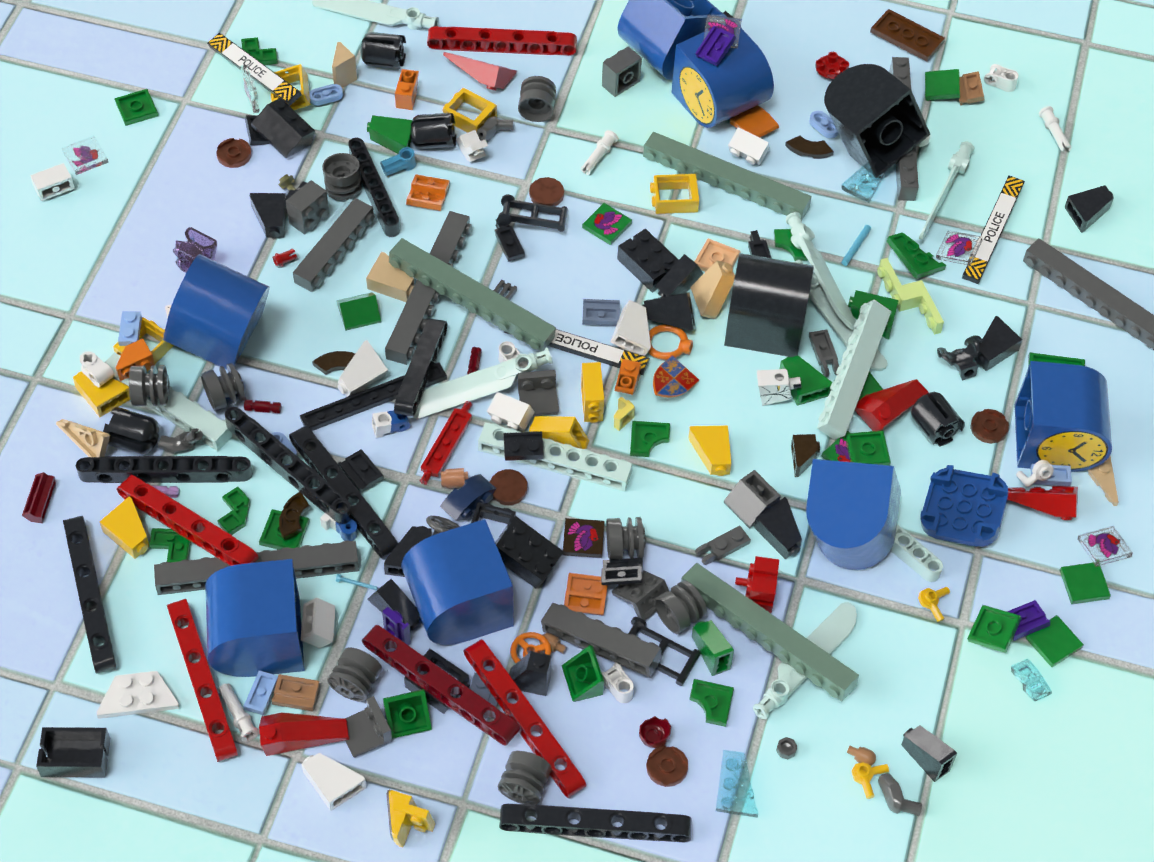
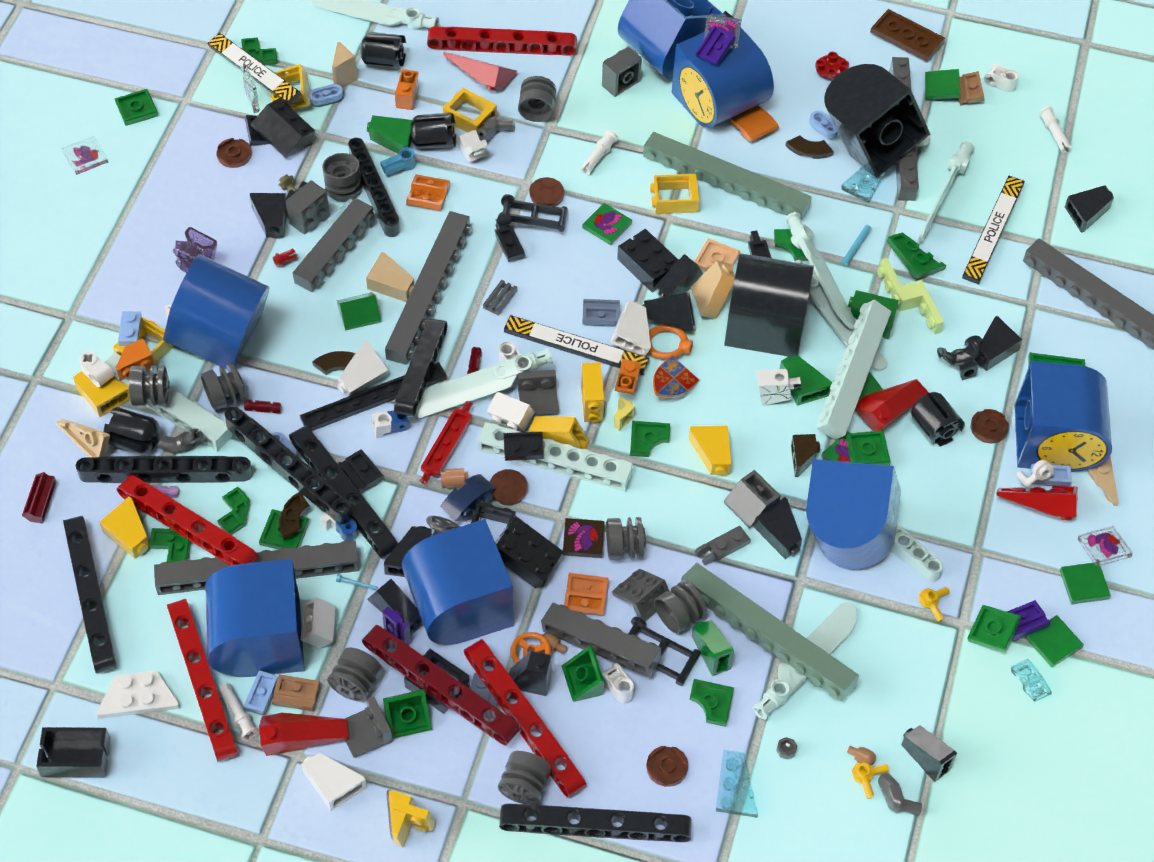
white brick [30,163,75,201] -> none
sand green brick [389,238,556,352] -> none
black slope [601,557,643,585] -> none
dark red hair [639,716,671,748] -> none
white brick [728,127,770,166] -> none
red brick [735,556,780,613] -> none
dark grey hinge [809,329,839,377] -> none
blue tile [920,465,1008,547] -> none
clear tile [936,230,983,266] -> none

